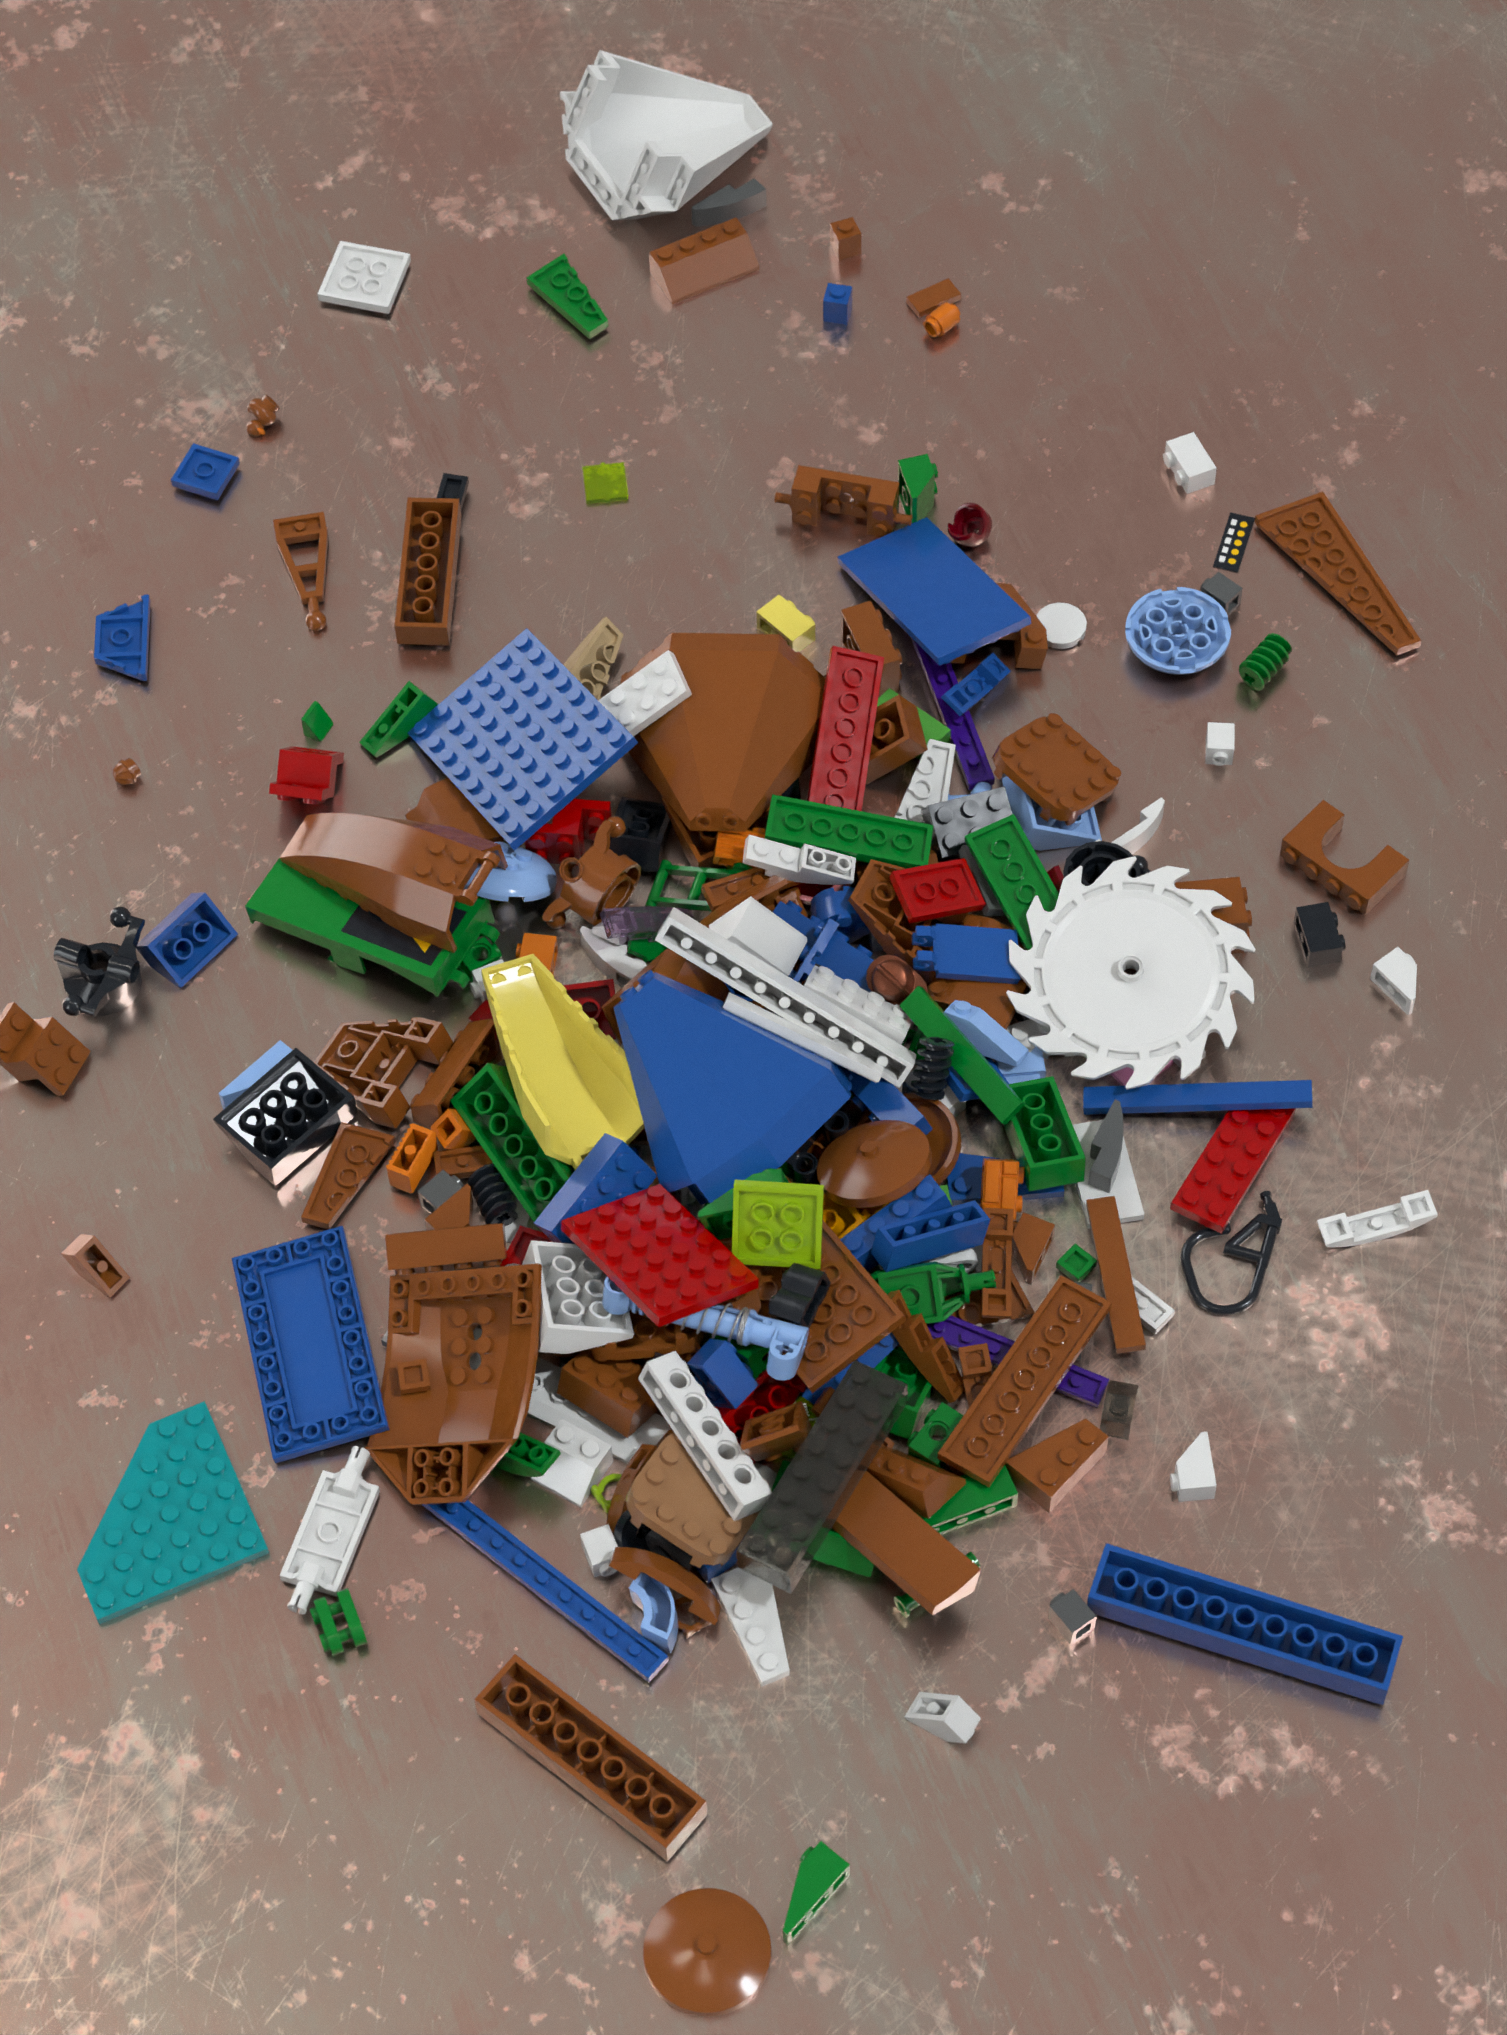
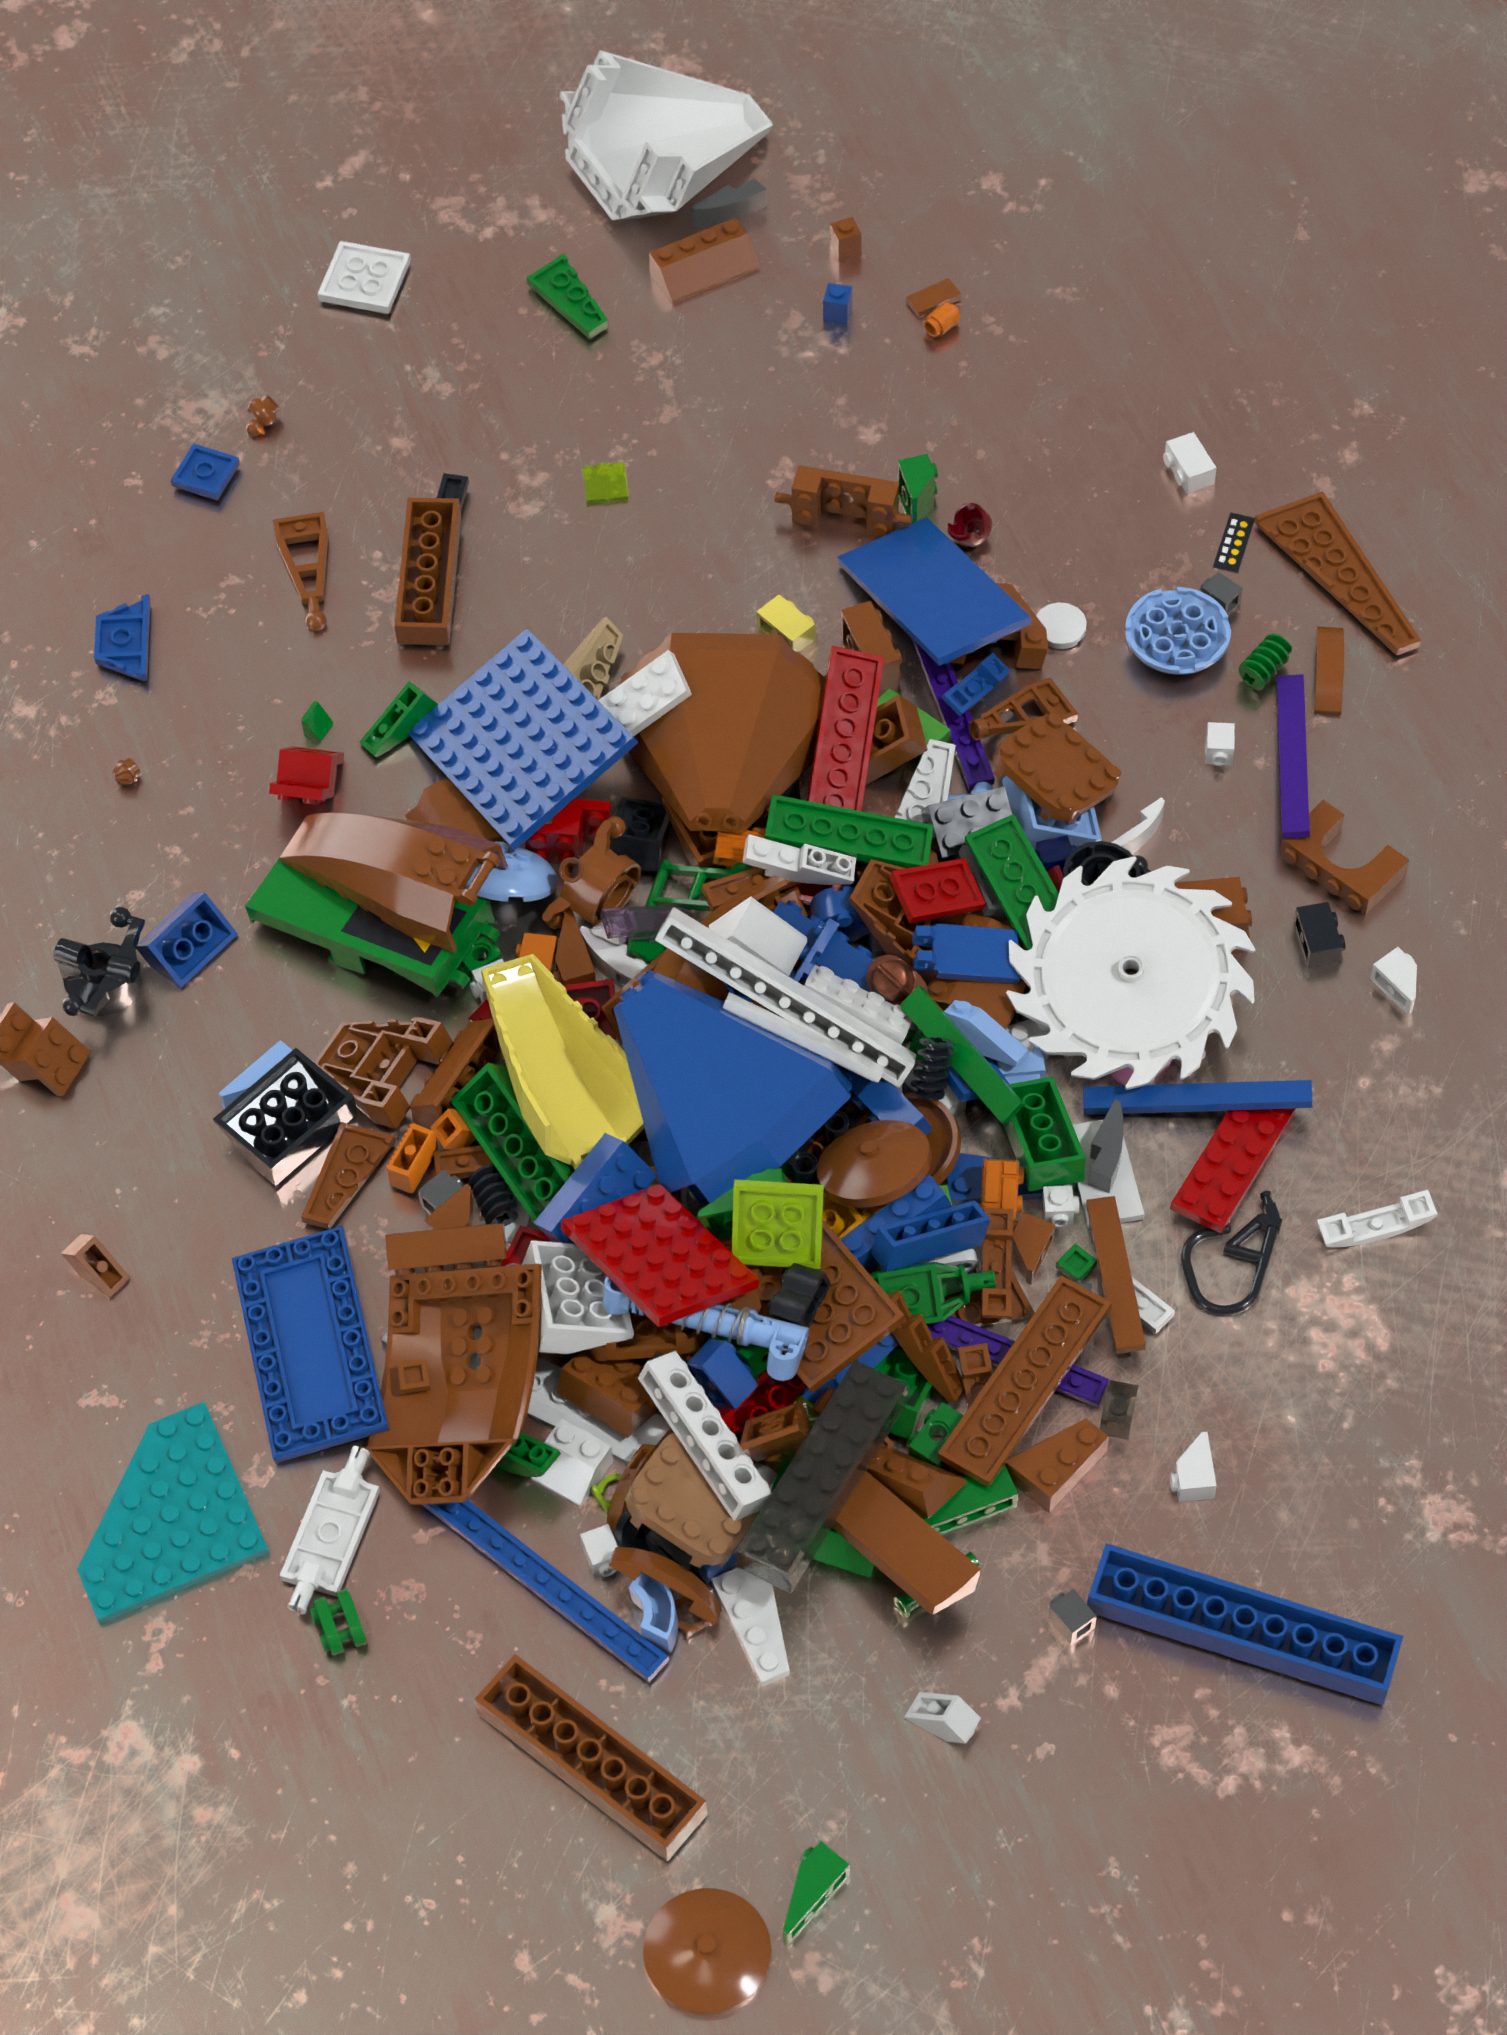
none -> dark orange slope [552,909,596,985]
none -> dark orange plate [968,677,1078,741]
none -> clear blue brick [1035,835,1076,874]
none -> white brick [1042,1185,1079,1228]
none -> dark purple tile [1277,674,1310,839]
none -> dark orange slope [1314,626,1344,715]

